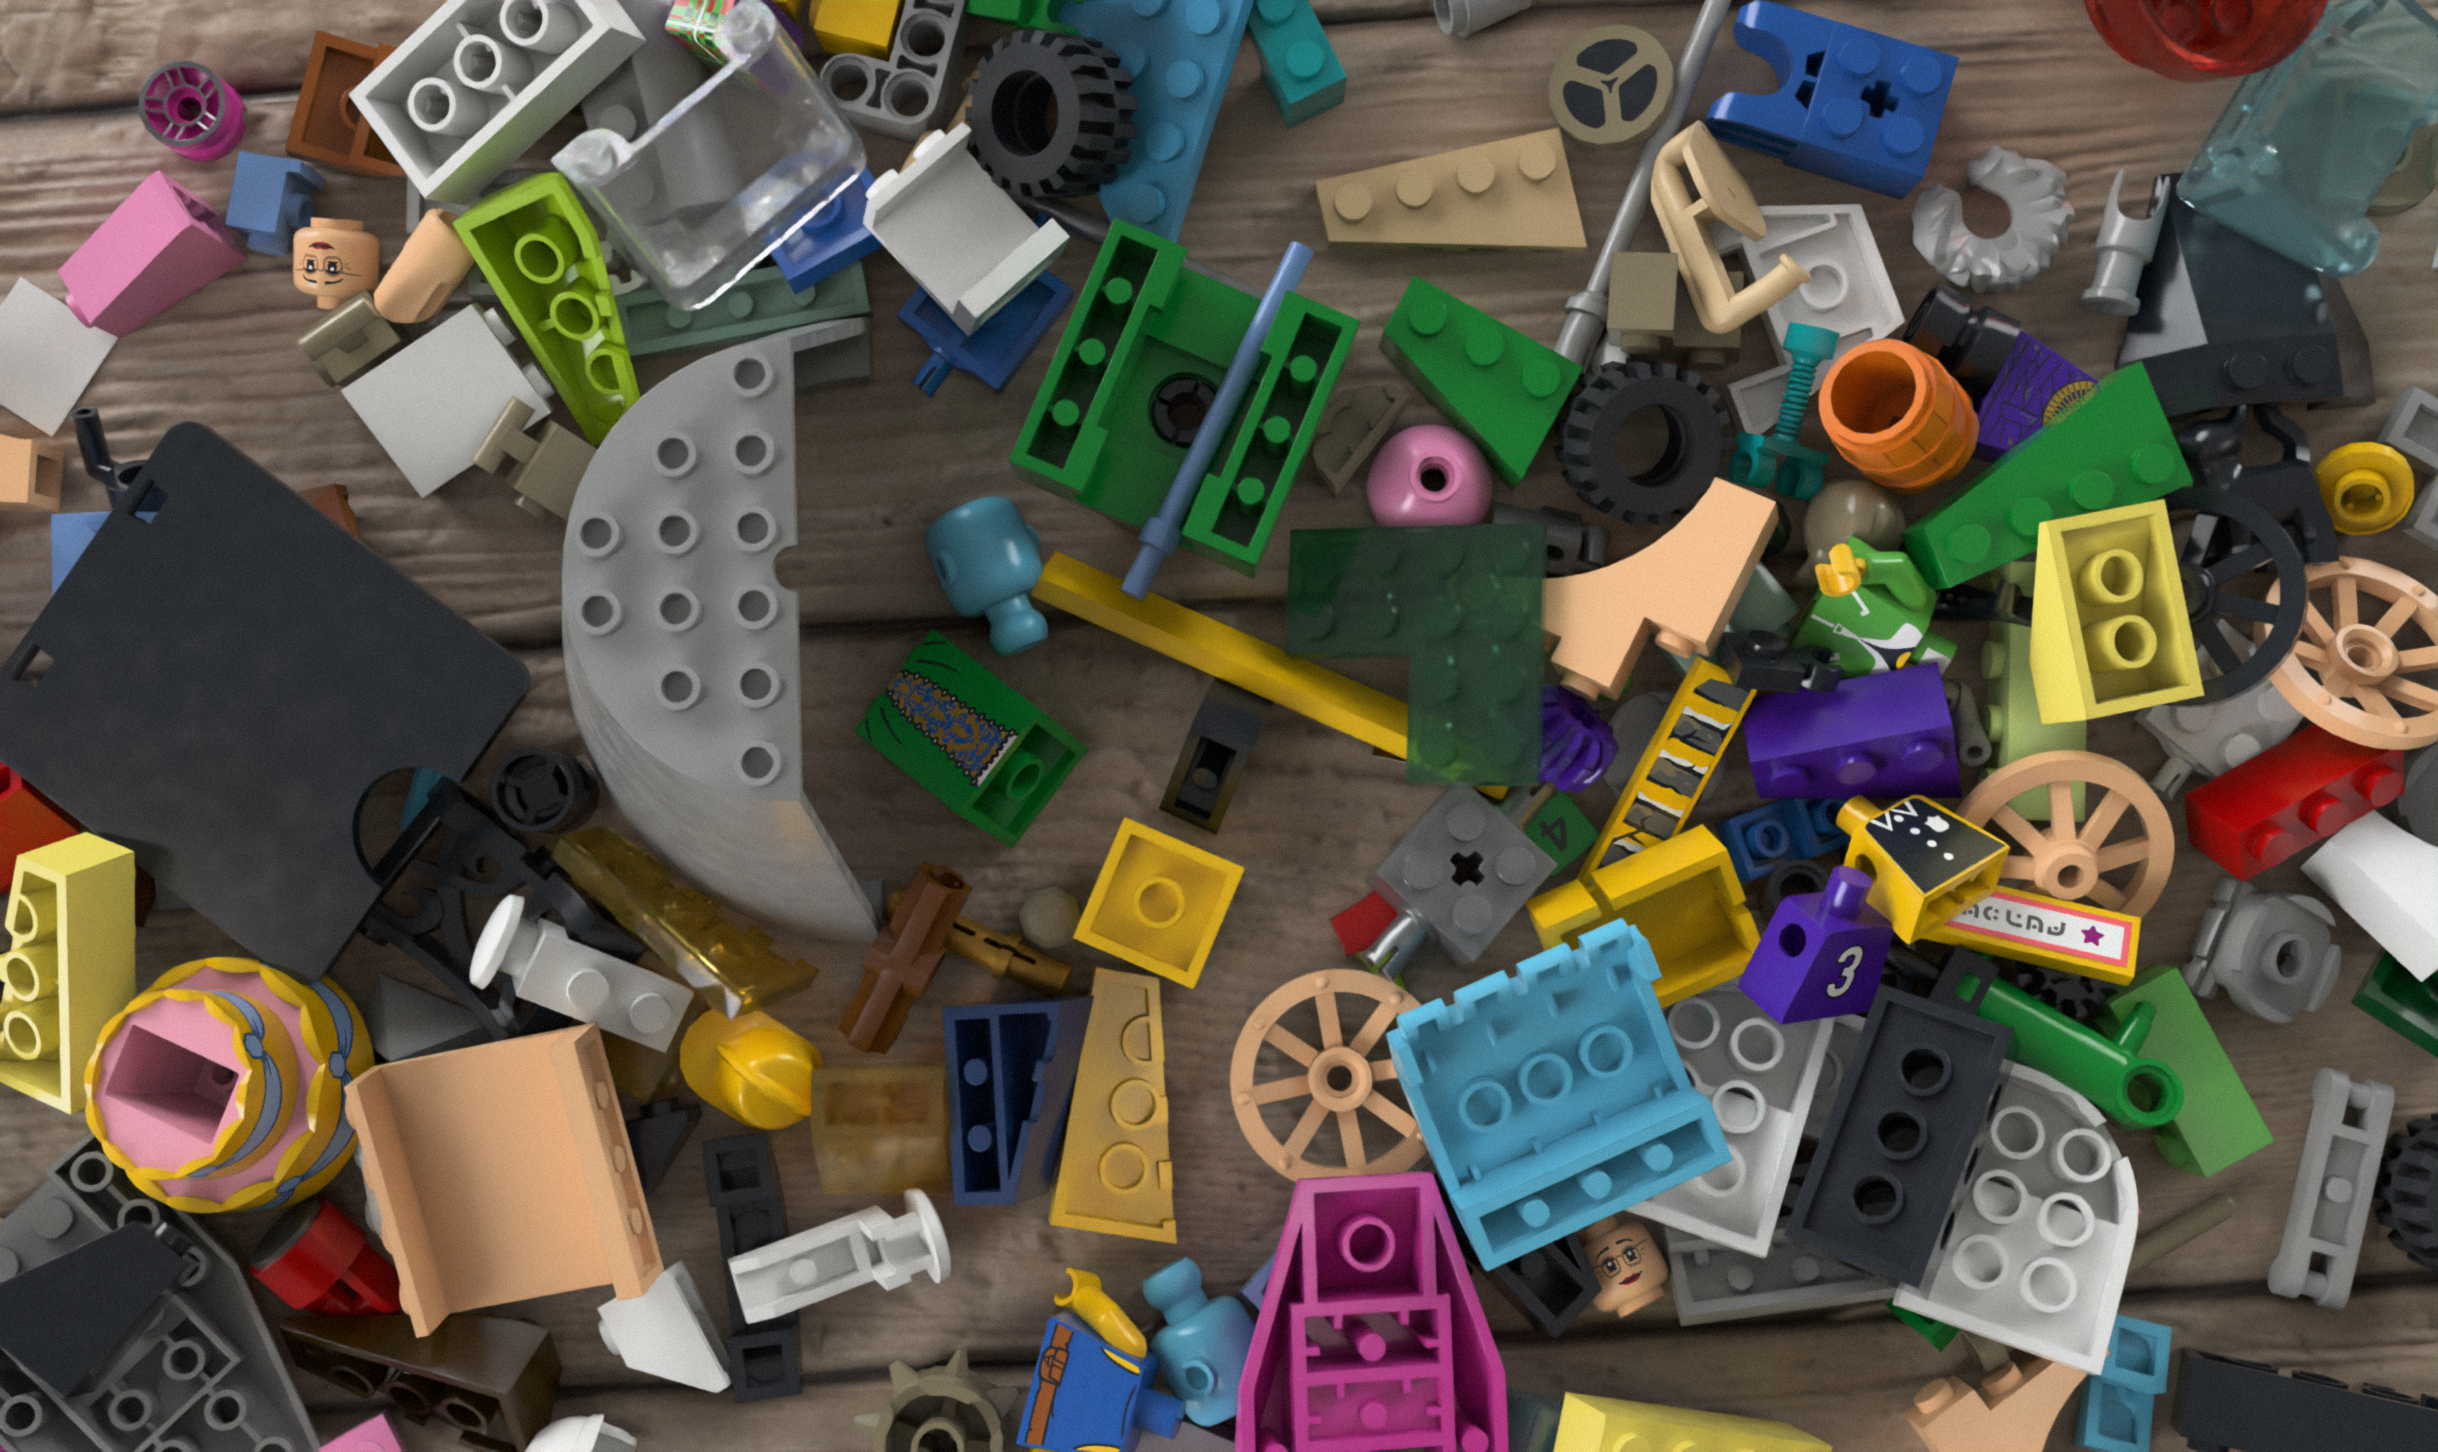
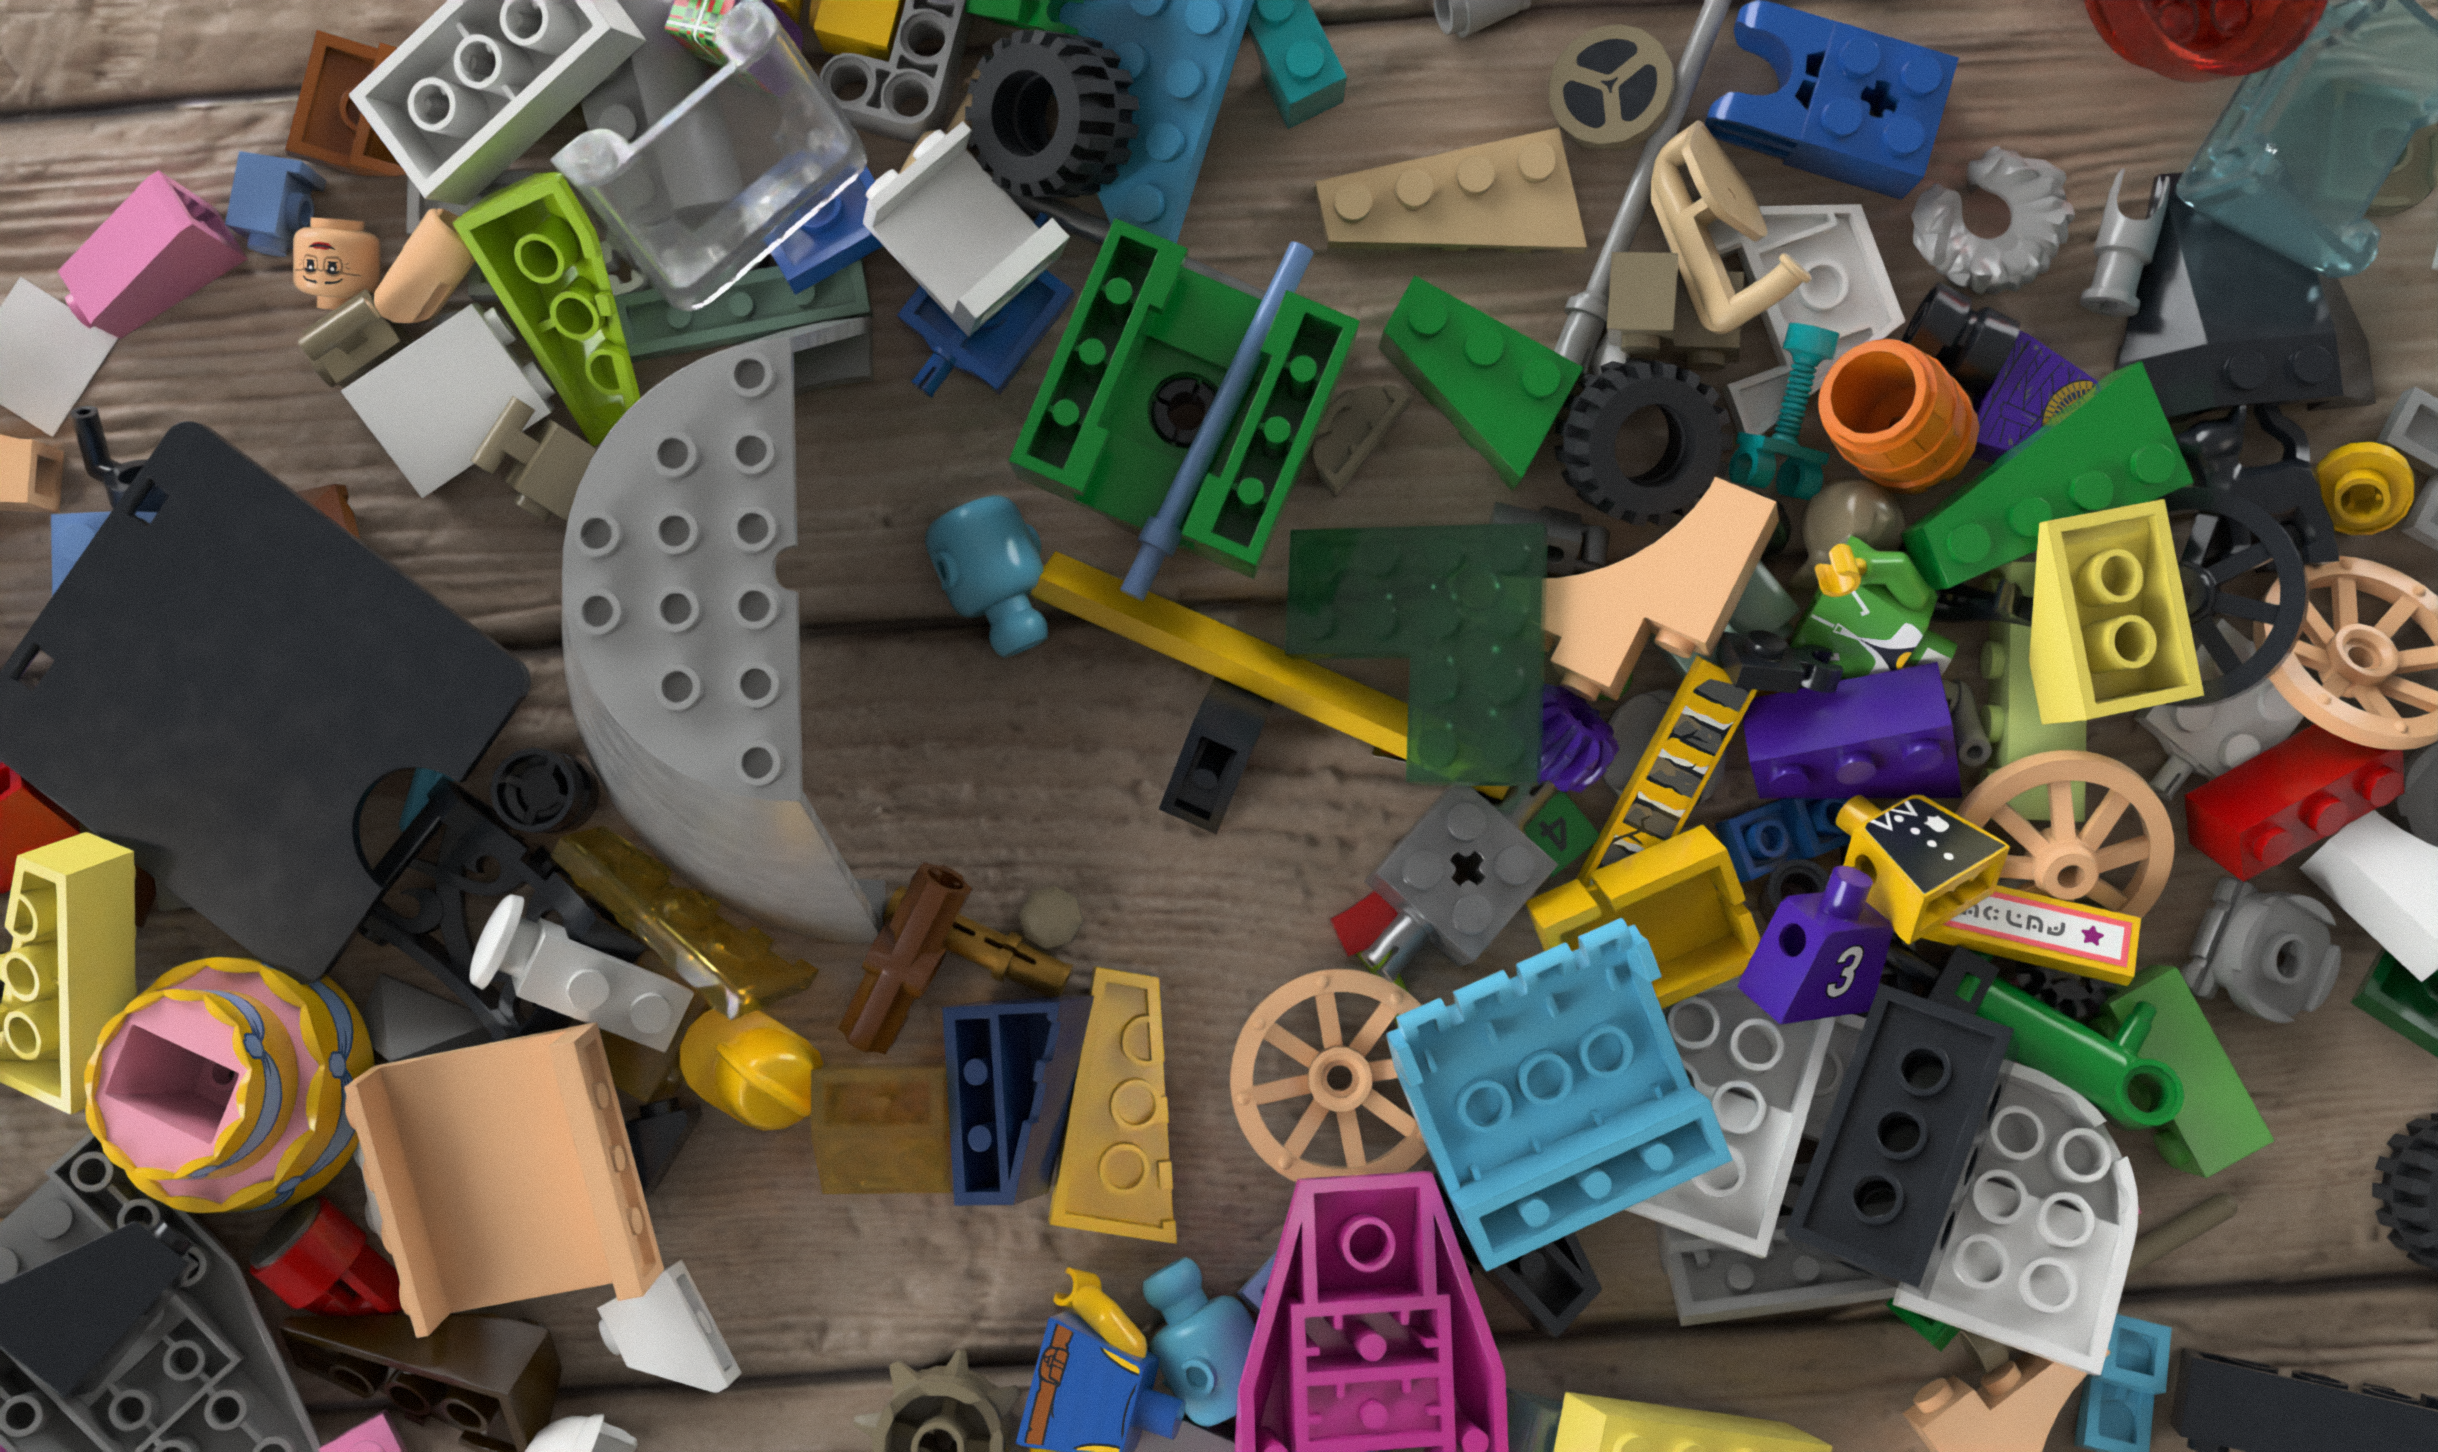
dark pink wheel [139,61,247,162] -> none
black slope [701,1132,803,1404] -> none
white piece [728,1188,951,1324] -> none
green slope [854,629,1089,849] -> none
yellow container [1073,817,1245,989] -> none
bright pink piece [1366,424,1493,551] -> none
light nougat head [1580,1215,1670,1319] -> none
light grey plate [2268,1067,2395,1310] -> none

